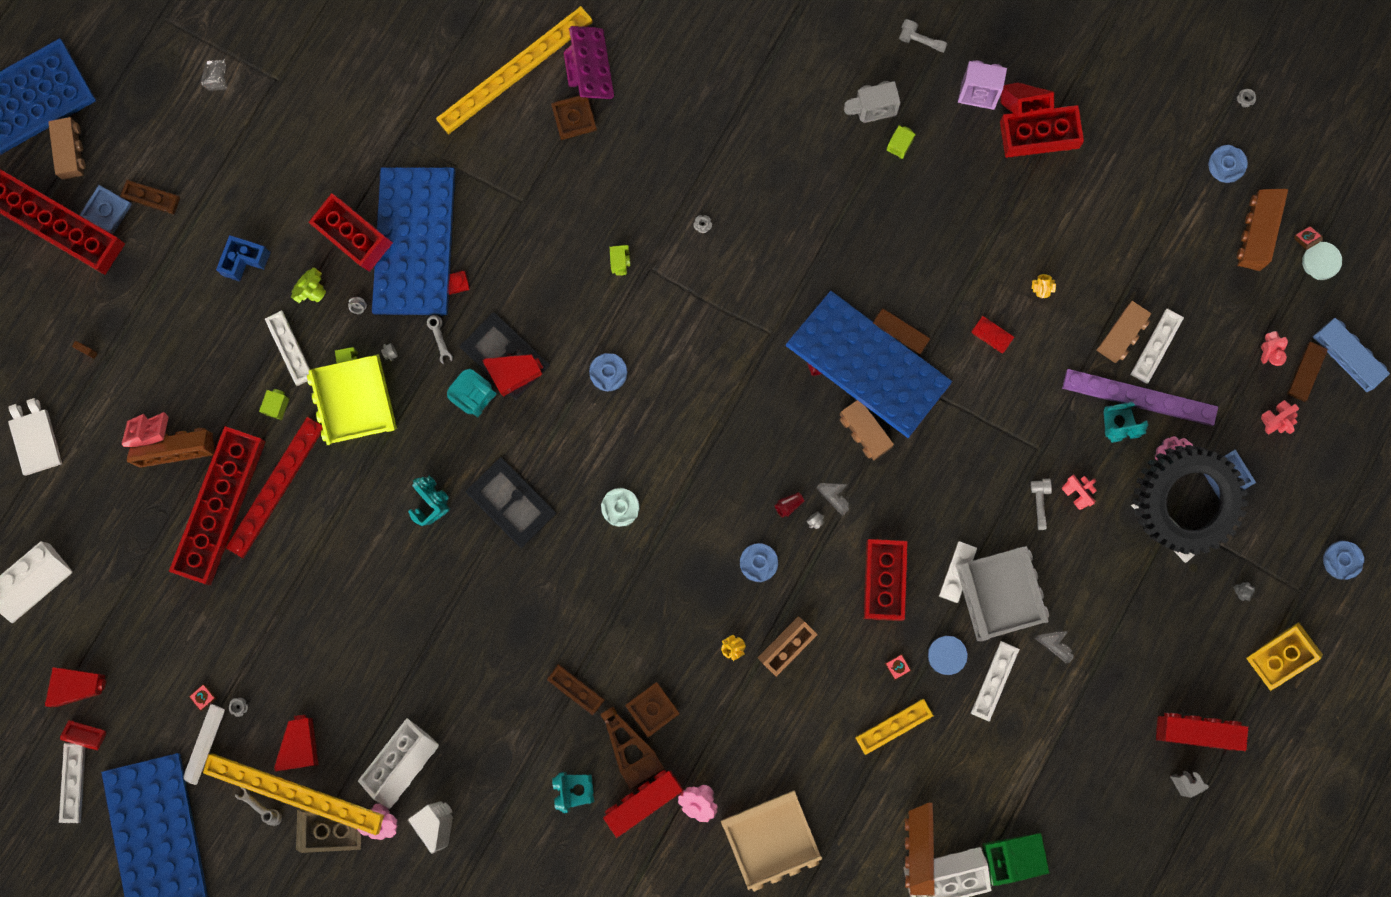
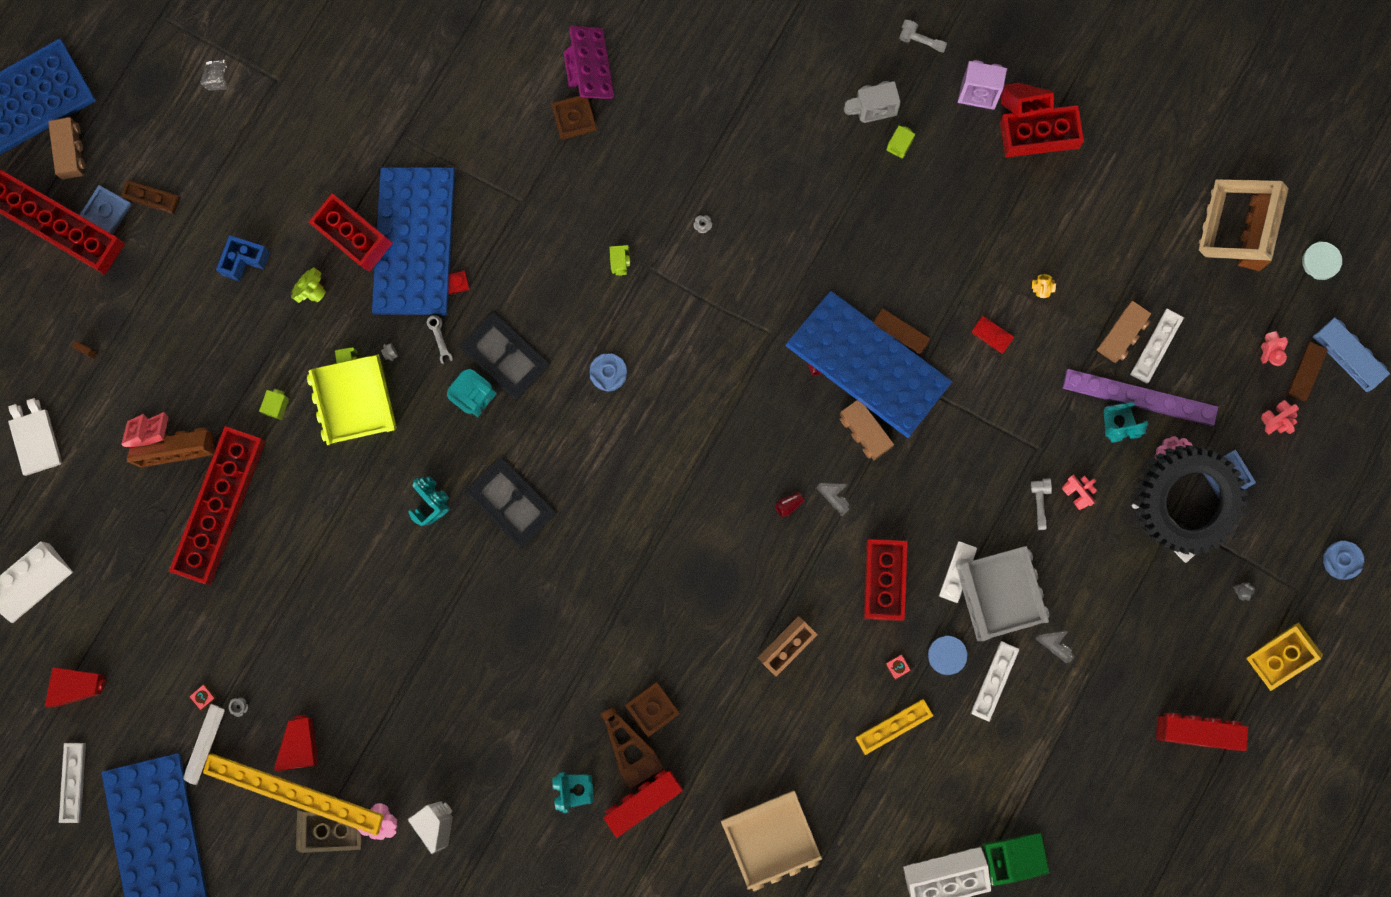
red tile [60,720,106,751] -> none
red plate [226,417,323,558] -> none
light grey brick [235,787,283,826] -> none
white tile [265,311,310,386] -> none
light grey plate [348,297,367,314] -> none
white slope [358,718,439,809] -> none
yellow plate [436,6,593,135] -> none
red slope [482,354,543,396] -> none
reddish brown tile [547,664,605,715] -> none
light aqua tile [601,488,640,527] -> none
bright pink plant [678,785,717,822] -> none
yellow gear [721,634,745,661] -> none
medium blue tile [740,543,778,582] -> none
light grey plate [807,512,824,529] -> none
dark orange slope [905,803,935,896] -> none
light grey hinge [1170,771,1209,798] -> none
medium blue tile [1208,145,1248,183] -> none
light grey plate [1237,89,1256,107] -> none
reddish brown tile [1295,226,1323,250] -> none
none -> tan window [1199,180,1289,261]

